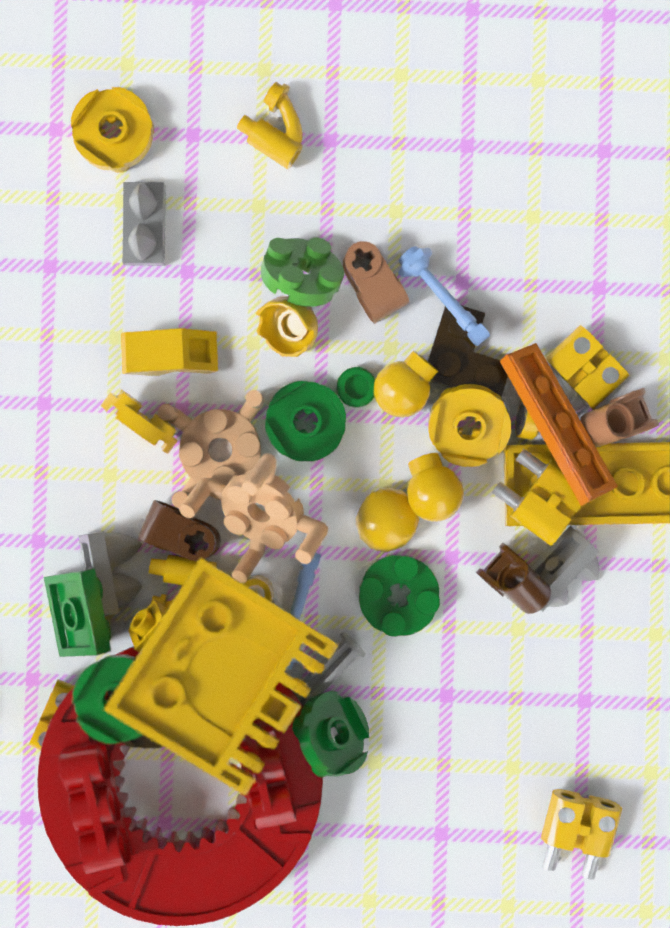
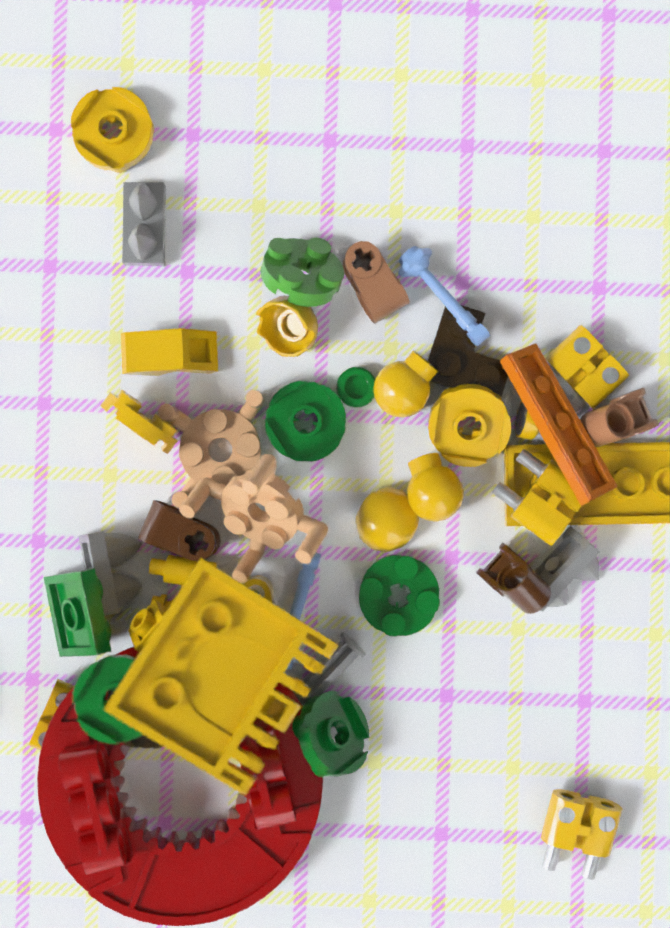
yellow plant [237,82,303,170] -> none

